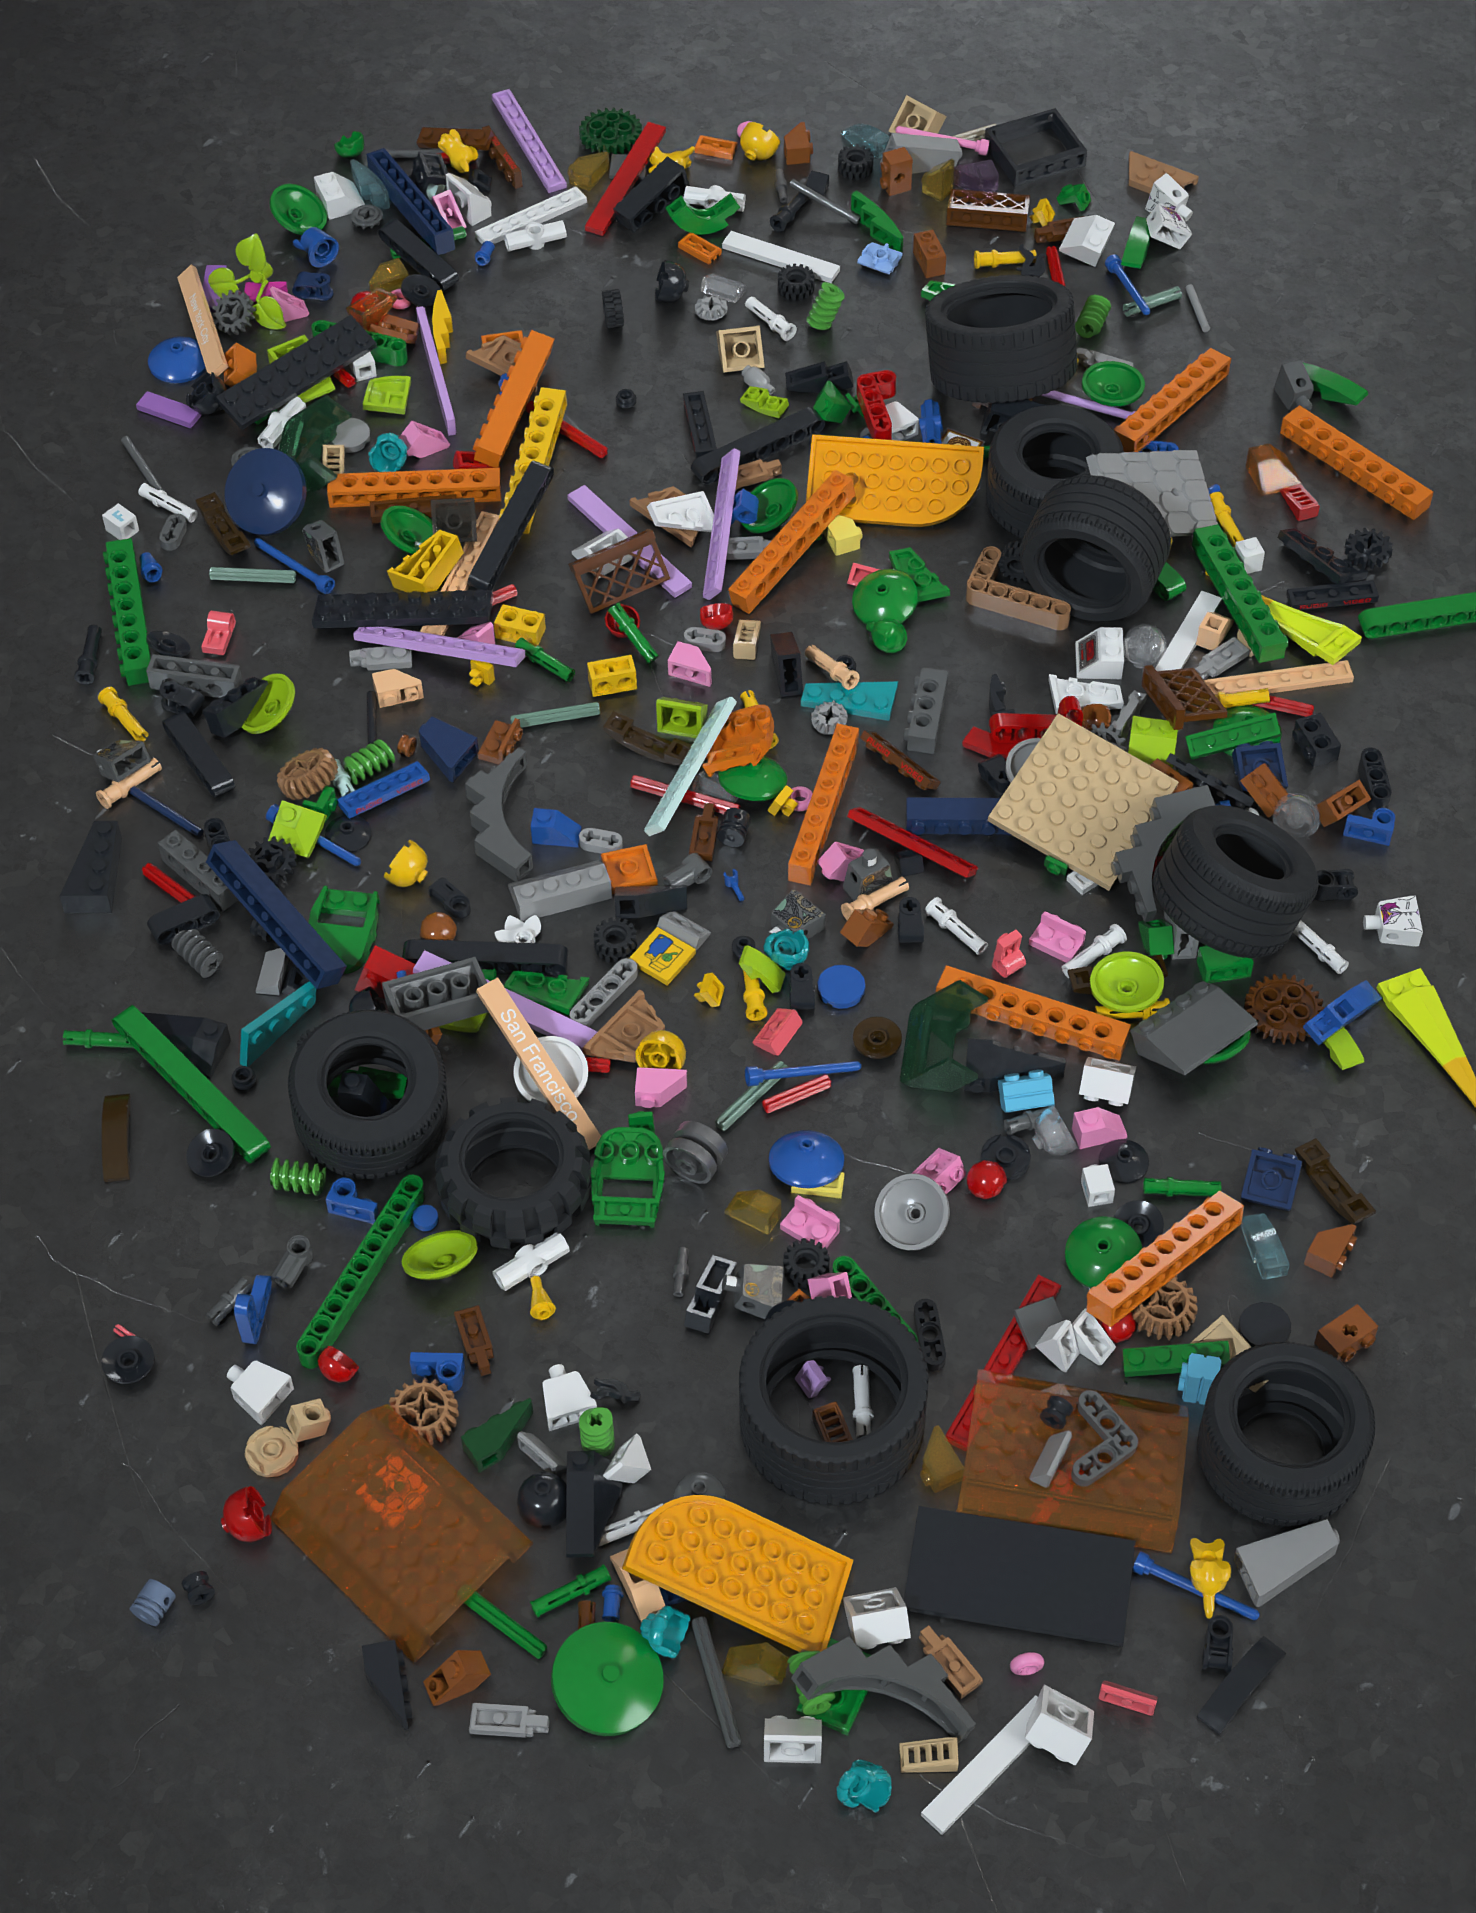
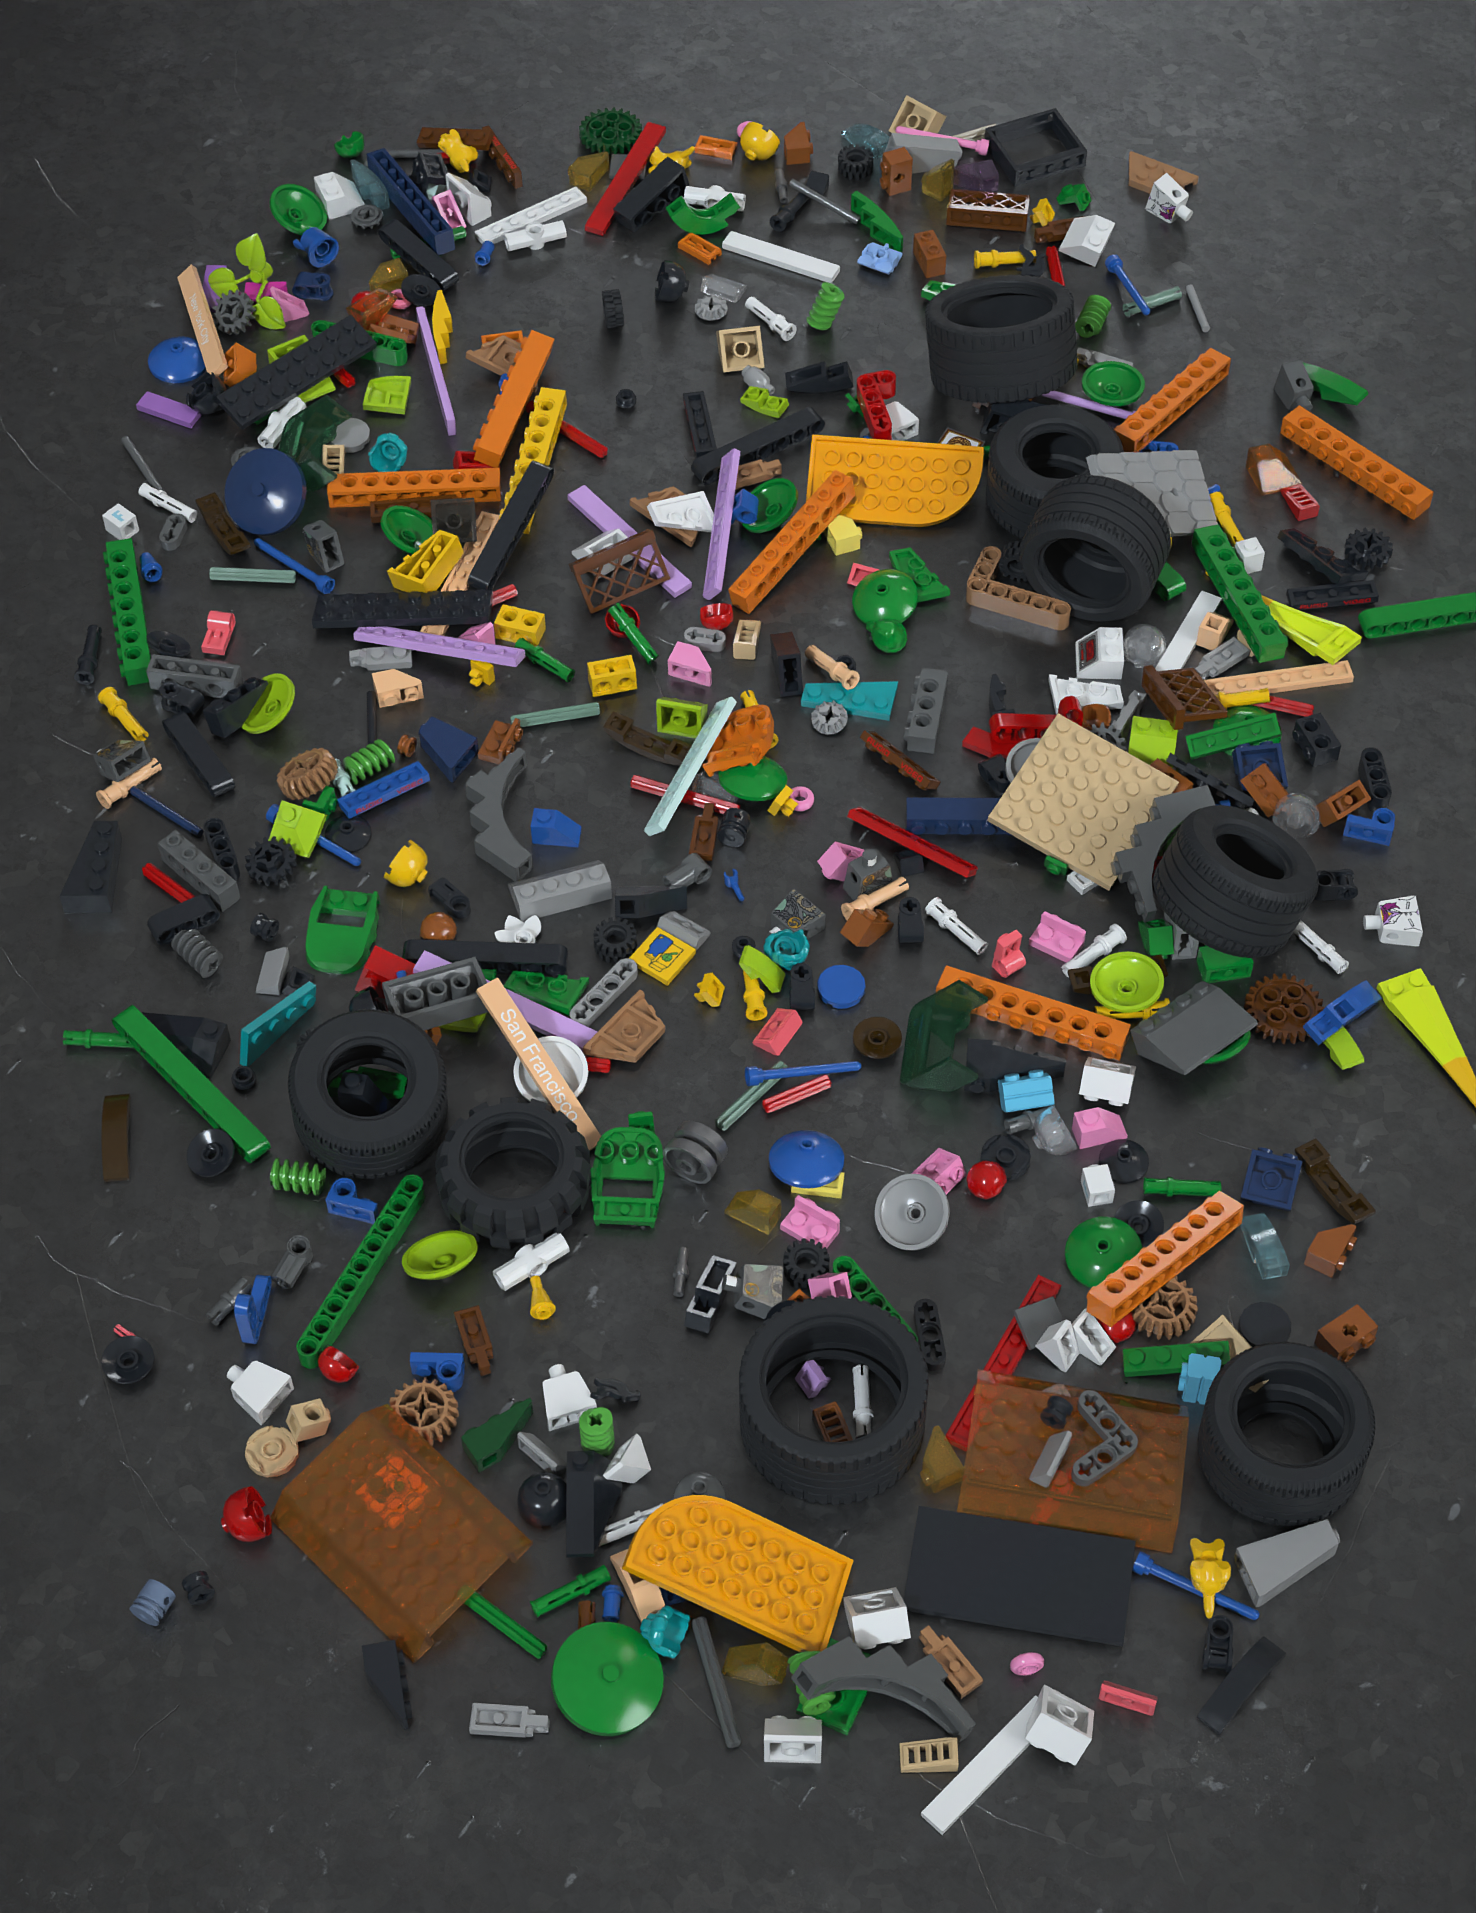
dark blue brick [206,840,347,989] -> none
white brick [349,352,377,382] -> none
bright pink slope [399,421,450,458] -> none
blue tile [412,1205,439,1231] -> none
dark orange slope [423,1650,491,1706] -> none
lavender tile [492,89,567,193] -> none
light grey beam [579,828,623,854] -> none
orange tile [601,844,658,895] -> none
yellow cylinder [635,1030,686,1070] -> none
bright pink slope [635,1068,687,1108] -> none
light grey hinge [726,536,771,560] -> none
black tyre [778,263,814,301] -> none
orange brick [788,723,859,886] -> none
green slope [813,380,852,423] -> none
teal hair [836,1759,892,1813] -> none
blue piece [919,399,944,444] -> none
green slope [1121,216,1151,269] -> none
white torso [1146,204,1192,249] -> none

